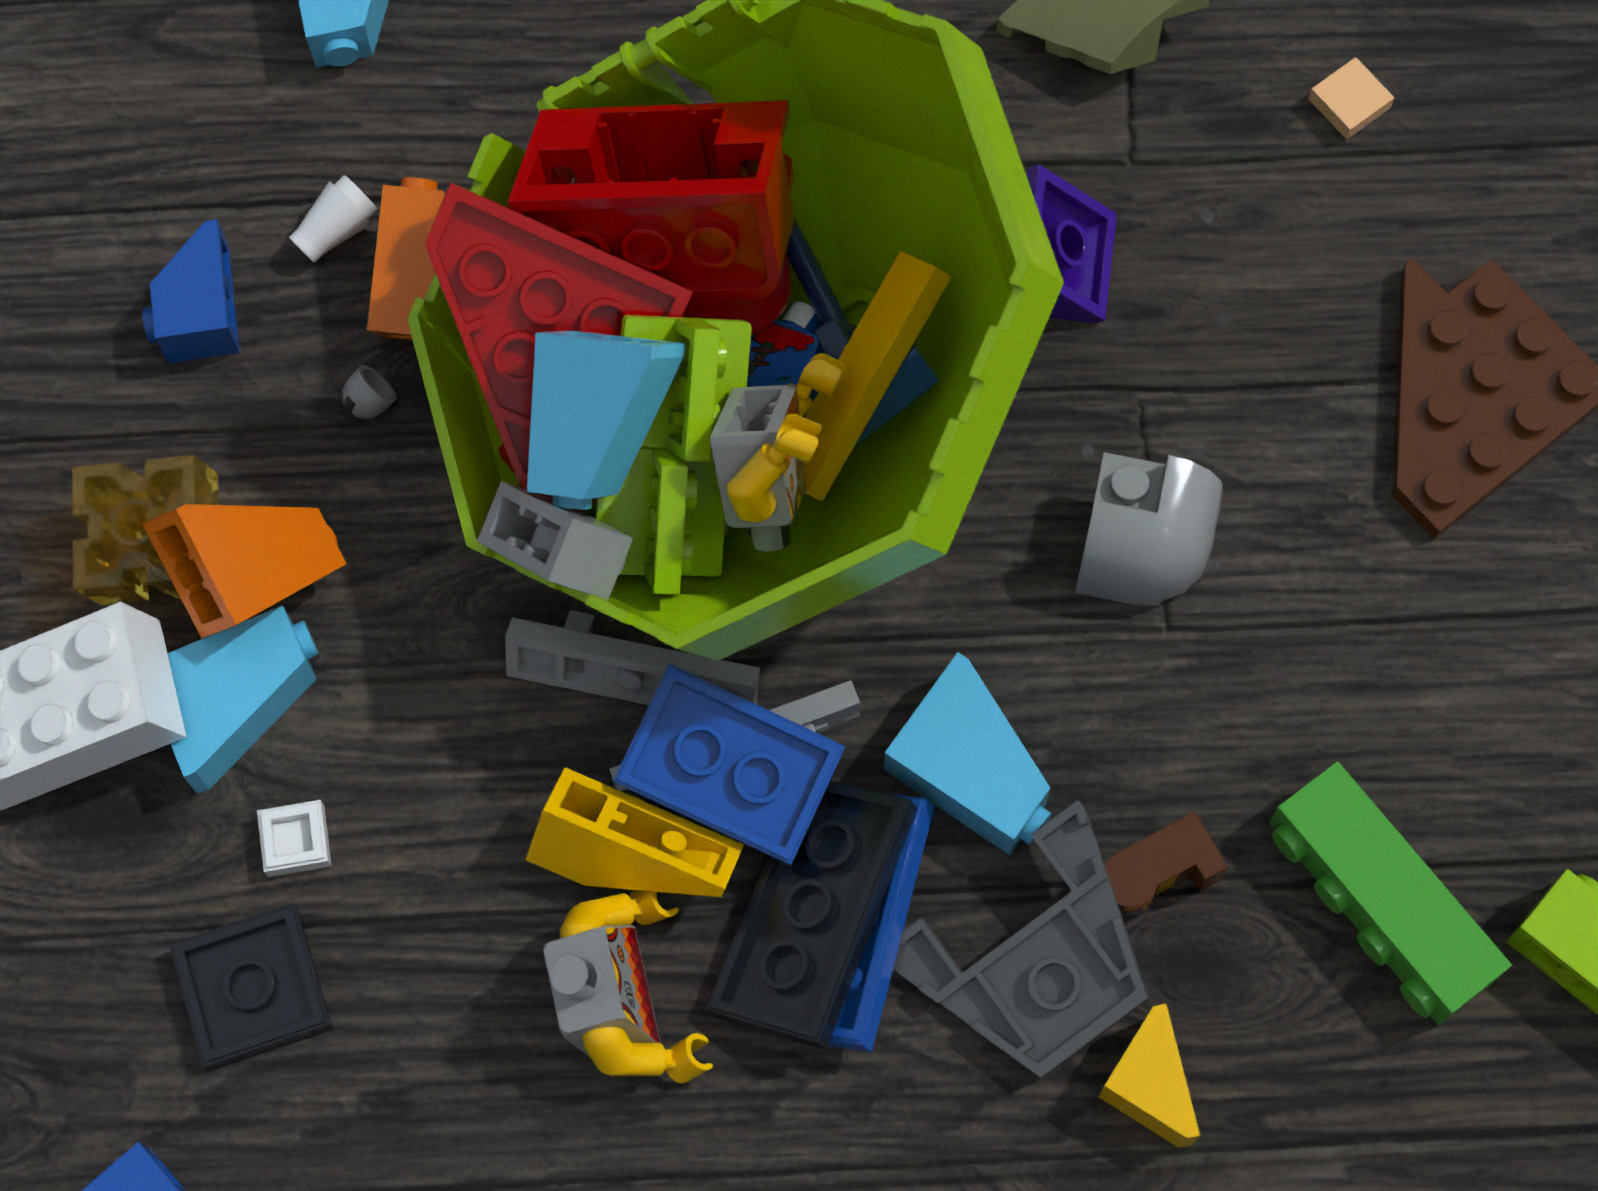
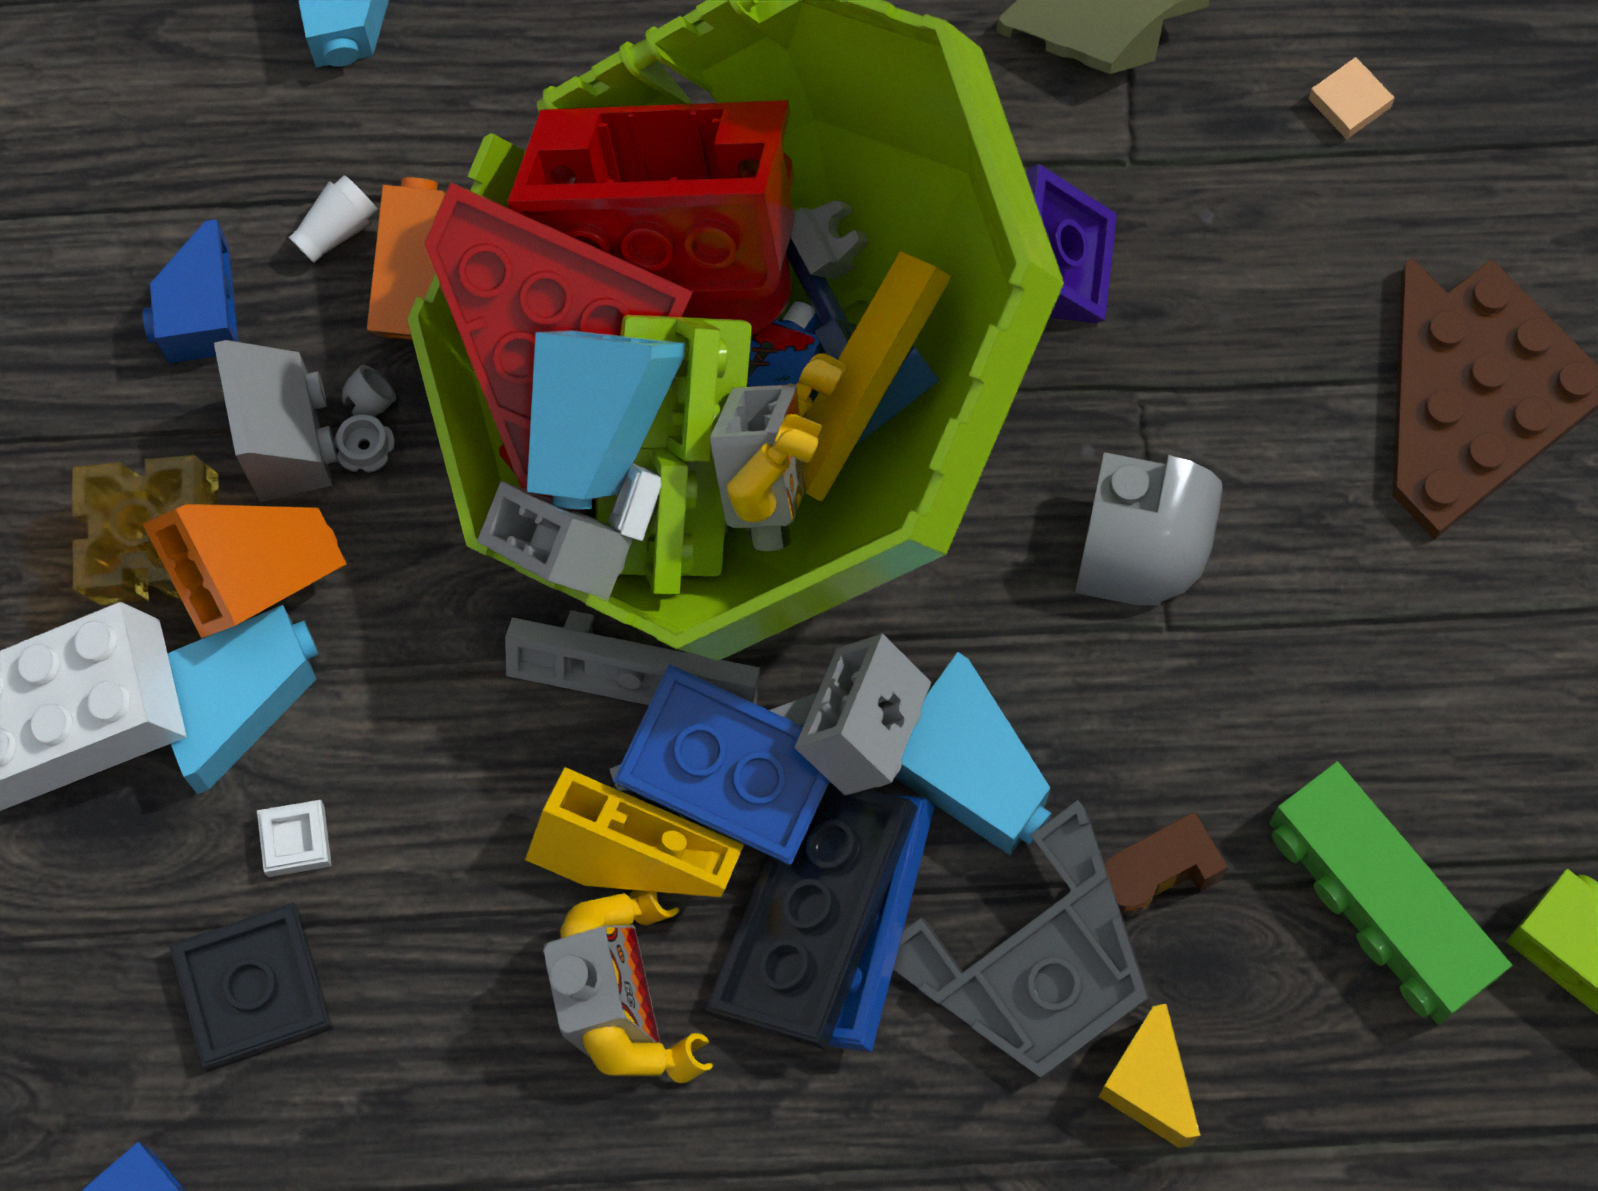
none -> light grey slope [214,340,338,502]
none -> light grey plate [334,414,395,473]
none -> white tile [608,464,662,541]
none -> light grey tile [790,201,868,280]
none -> light grey brick [794,633,931,795]

